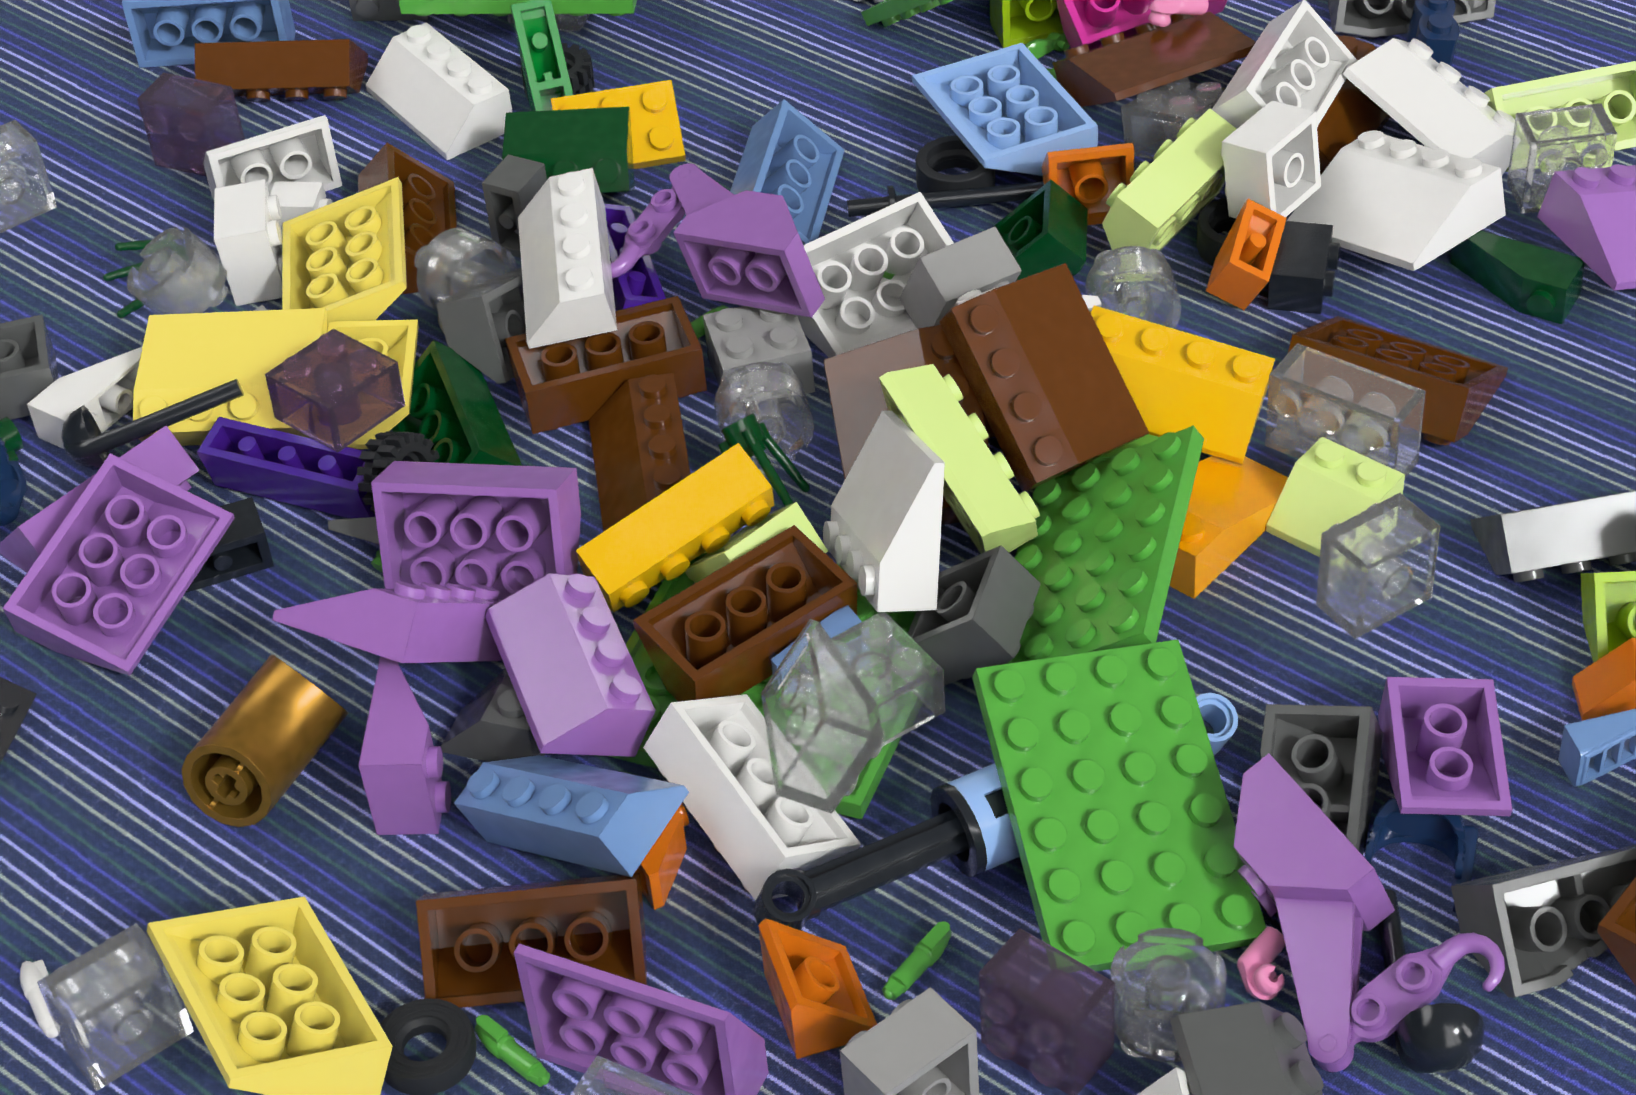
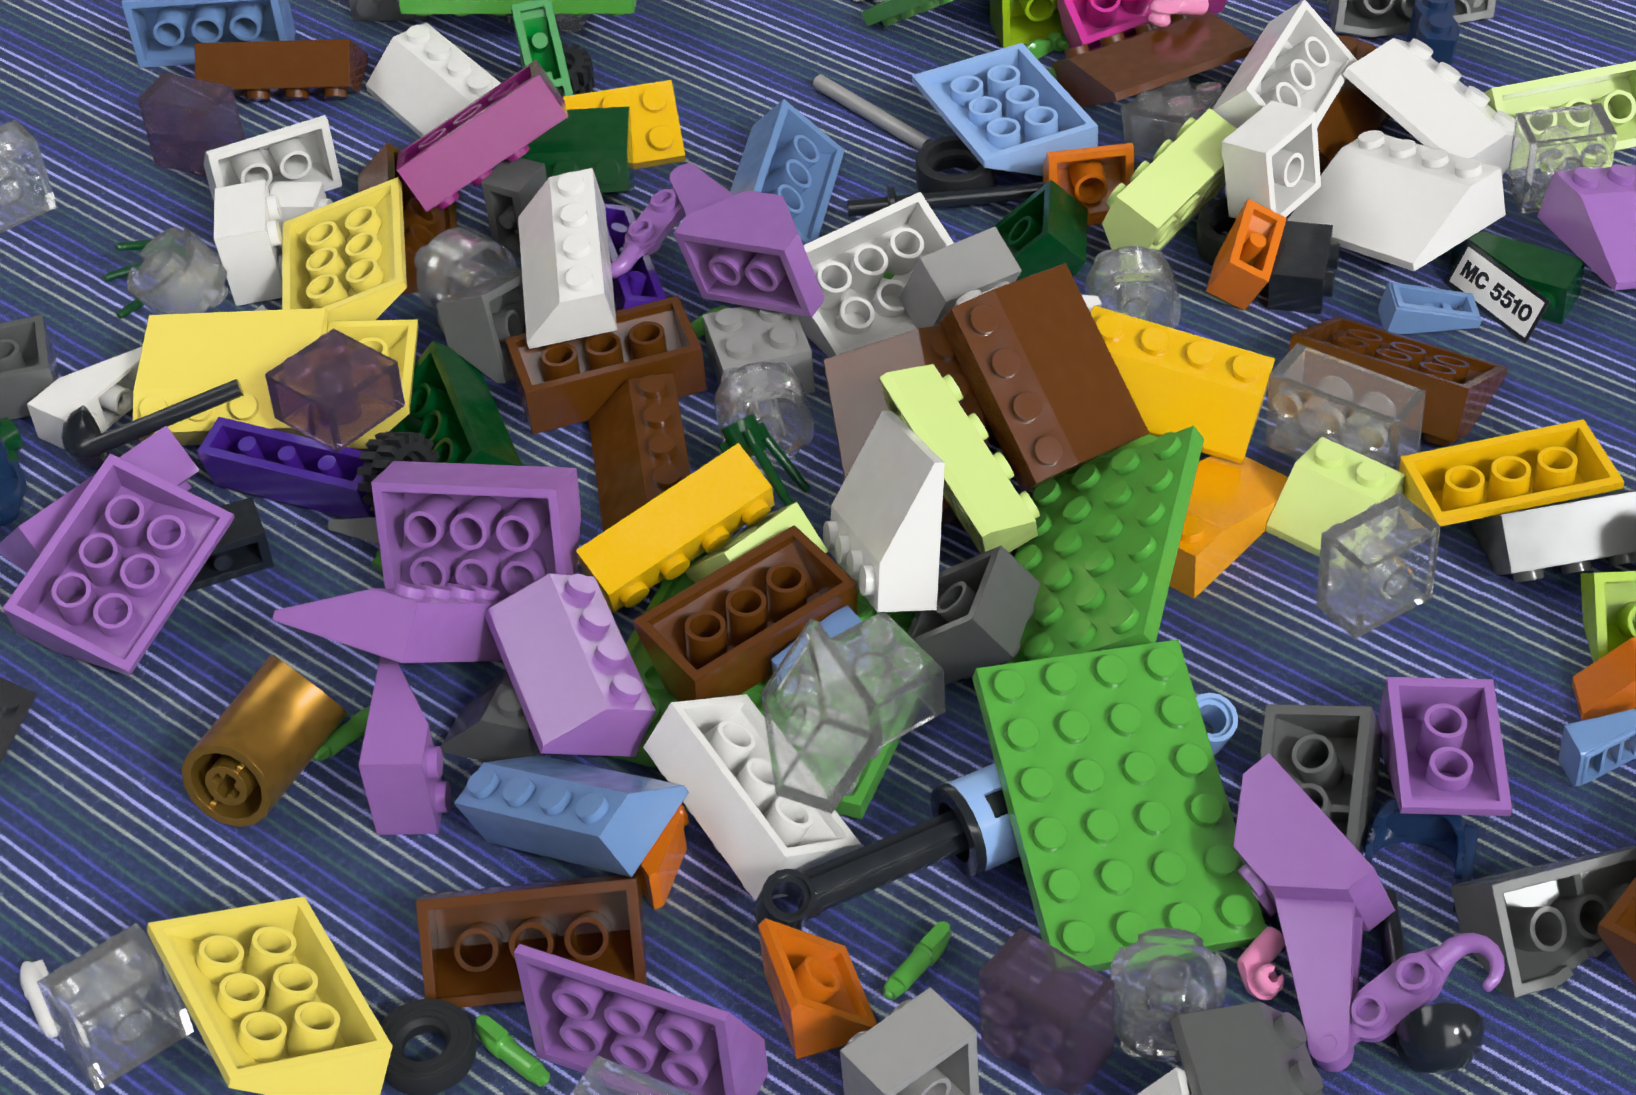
none -> bright green piece [312,706,370,762]
none -> magenta brick [397,60,568,212]
none -> light grey bar [813,74,933,150]
none -> medium blue slope [1378,282,1482,335]
none -> yellow slope [1399,419,1624,531]
none -> sticker [1444,241,1550,344]

